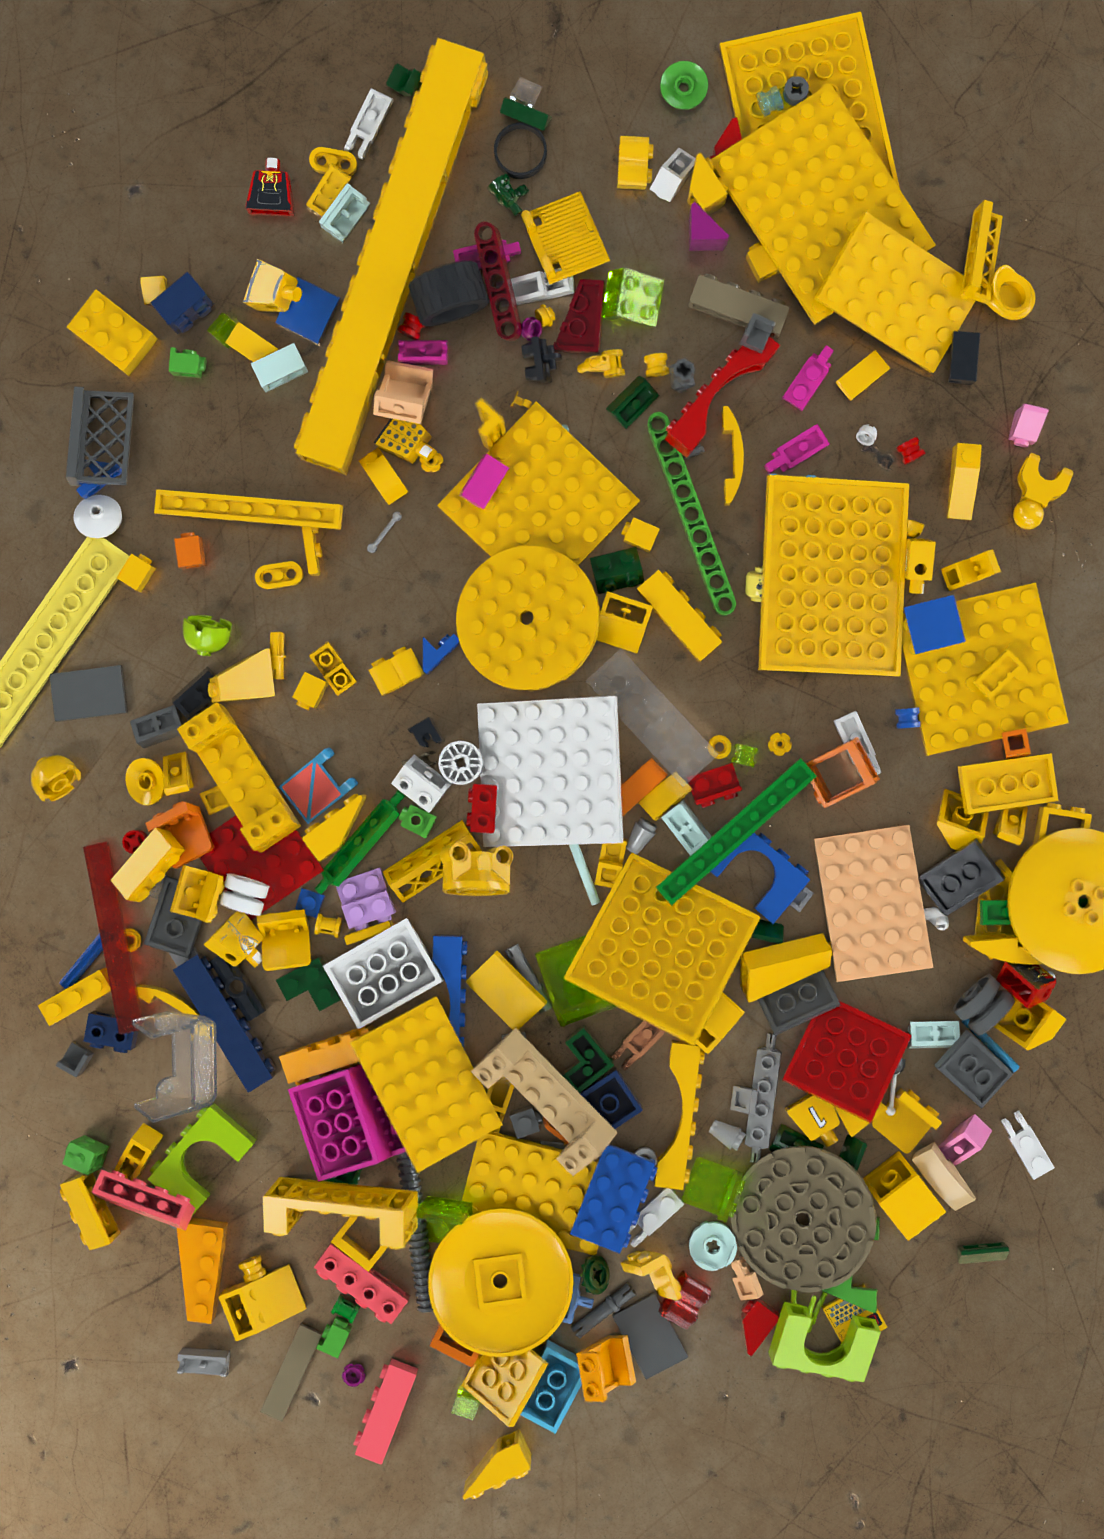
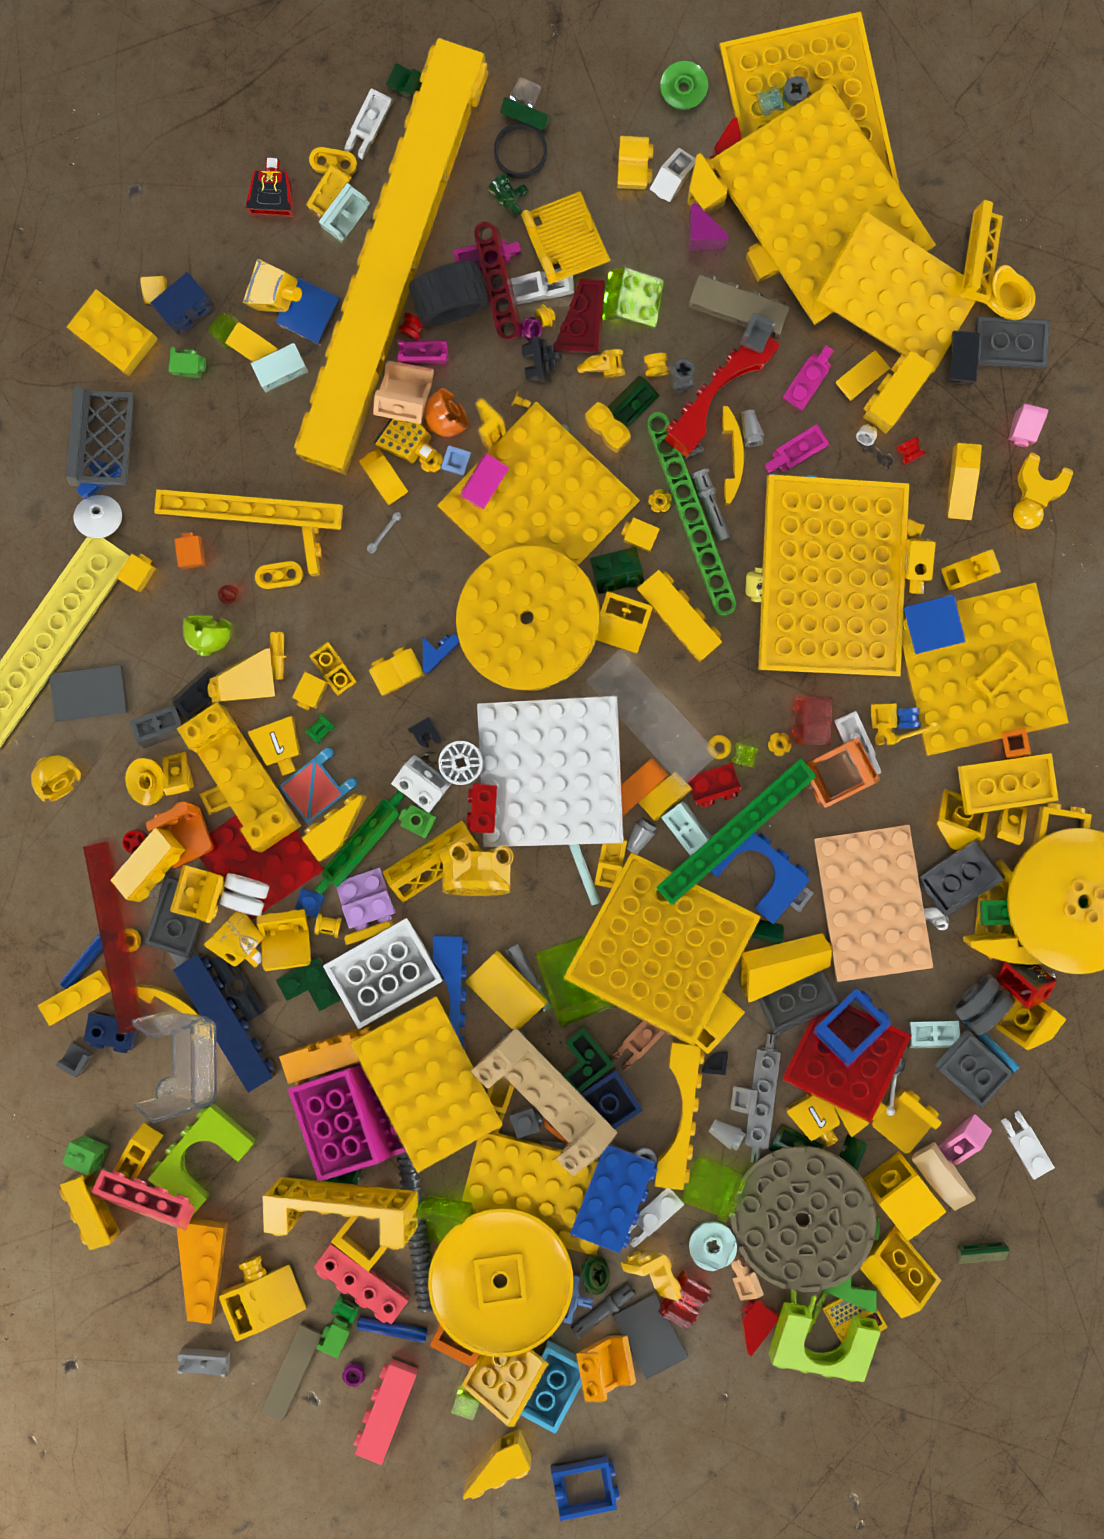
none -> clear red hinge [218,584,238,604]
none -> yellow torso [248,716,301,776]
none -> green bush [304,713,336,745]
none -> blue axle [357,1316,427,1343]
none -> orange cylinder [424,388,469,438]
none -> light blue tile [441,445,471,476]
none -> blue window [550,1455,620,1521]
none -> yellow brick [585,402,631,453]
none -> yellow plate [648,489,672,513]
none -> light grey pin [690,468,731,542]
none -> black tile [701,1050,728,1075]
none -> light grey cone [740,410,765,448]
none -> clear red brick [792,695,832,745]
none -> blue window [813,989,891,1067]
none -> yellow slope [860,1226,942,1318]
none -> yellow brick [863,350,935,434]
none -> yellow plate [871,703,898,745]
none -> yellow hinge [894,722,940,743]
none -> dark grey tile [975,316,1050,369]

